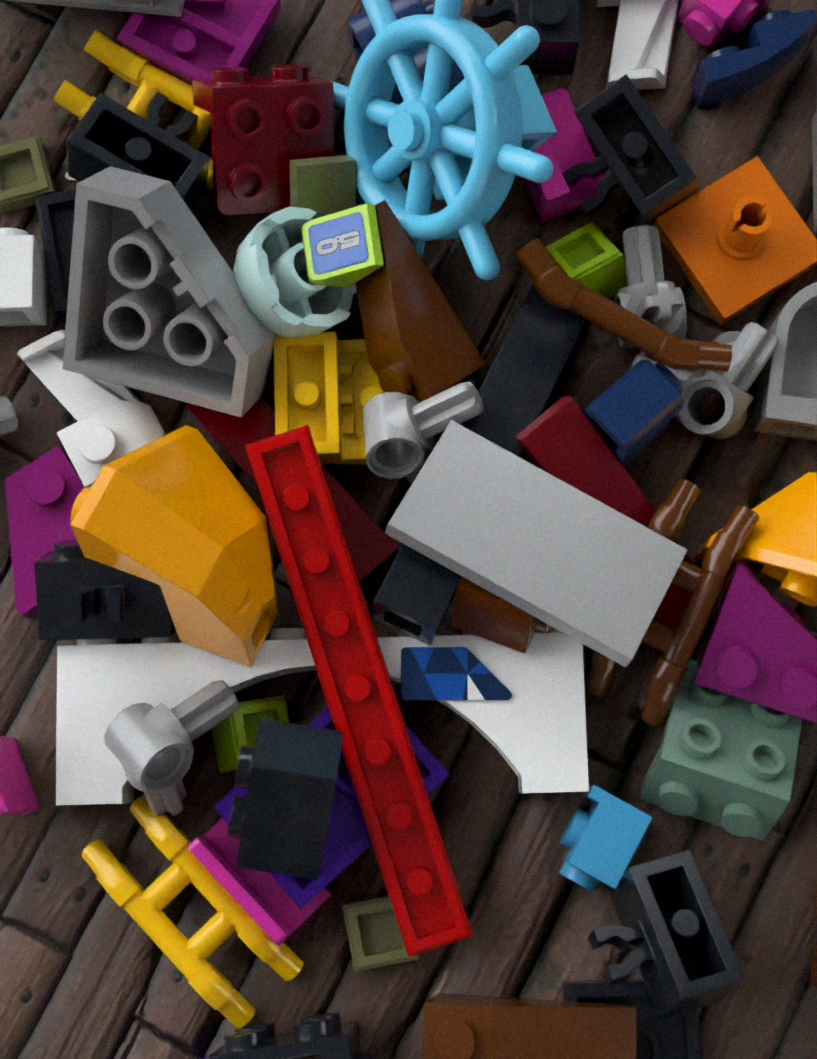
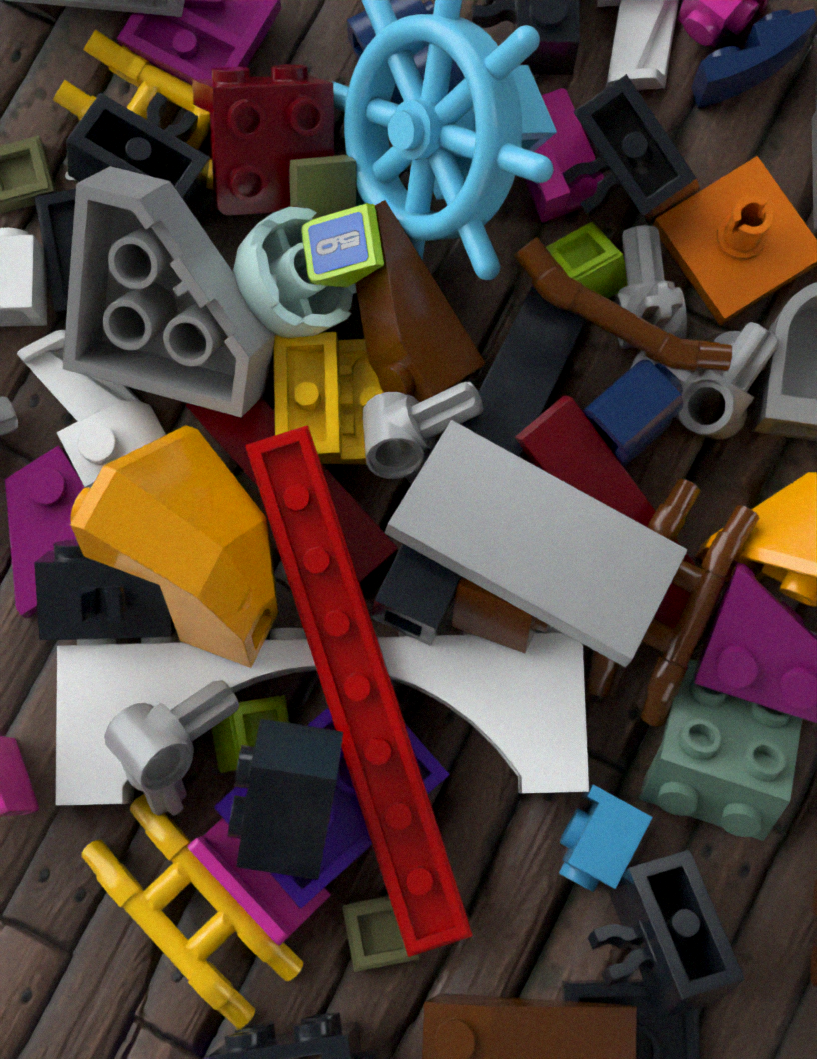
dark blue sticker [401,647,512,700] -> none

